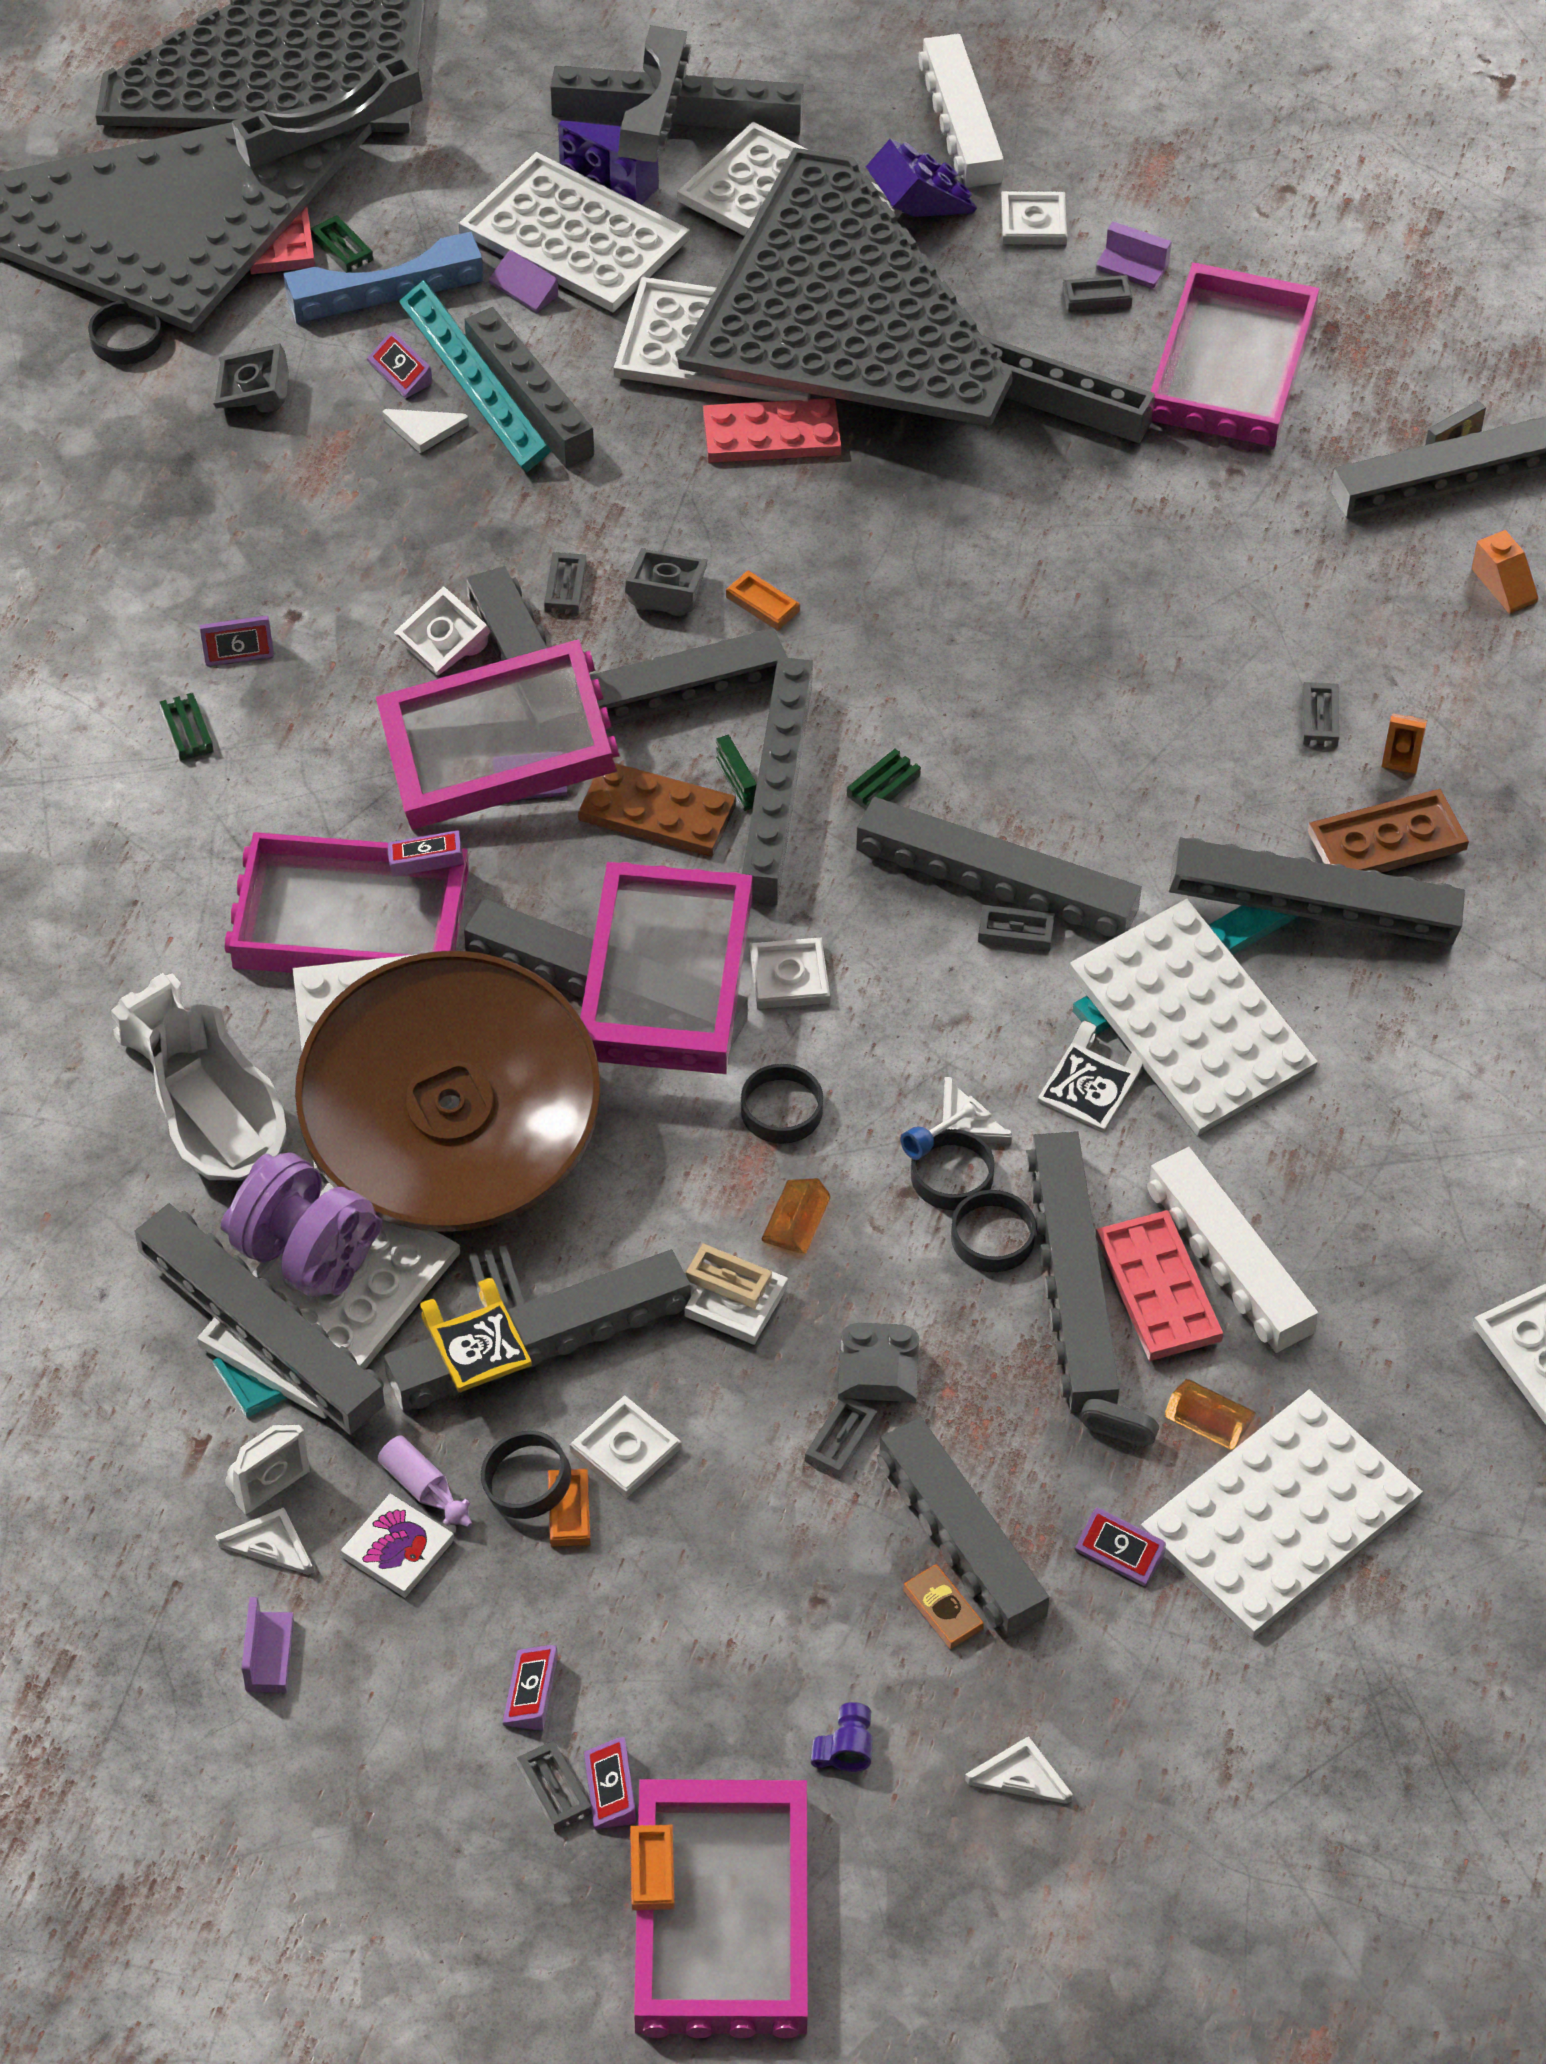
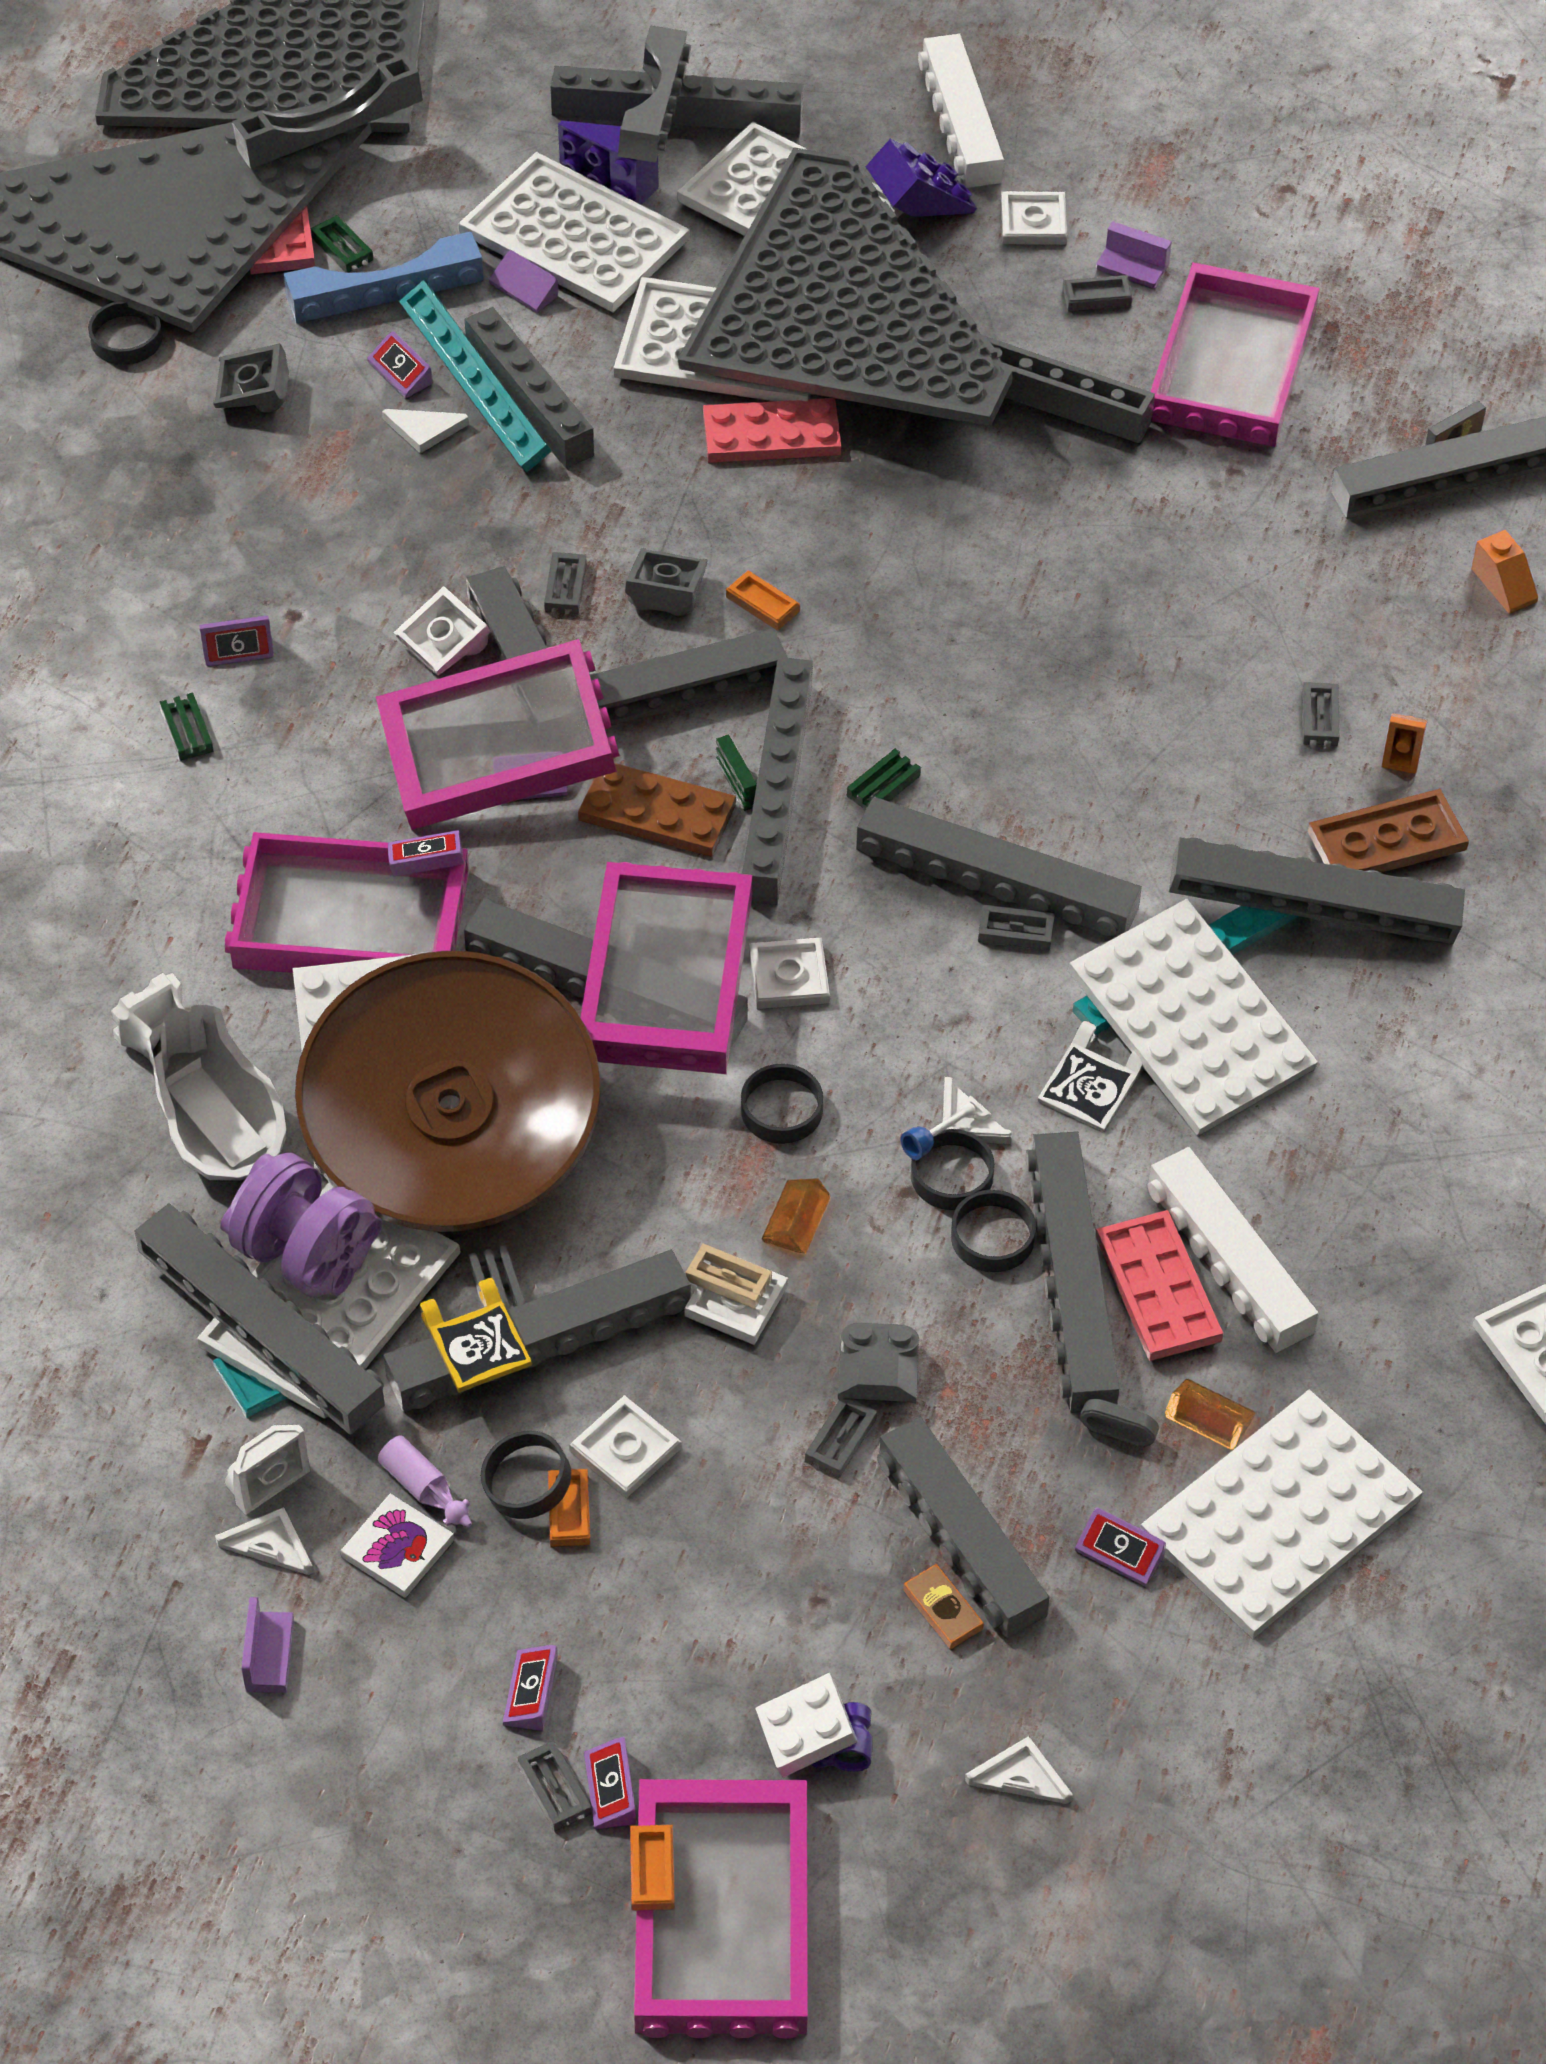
none -> white plate [755,1673,858,1777]

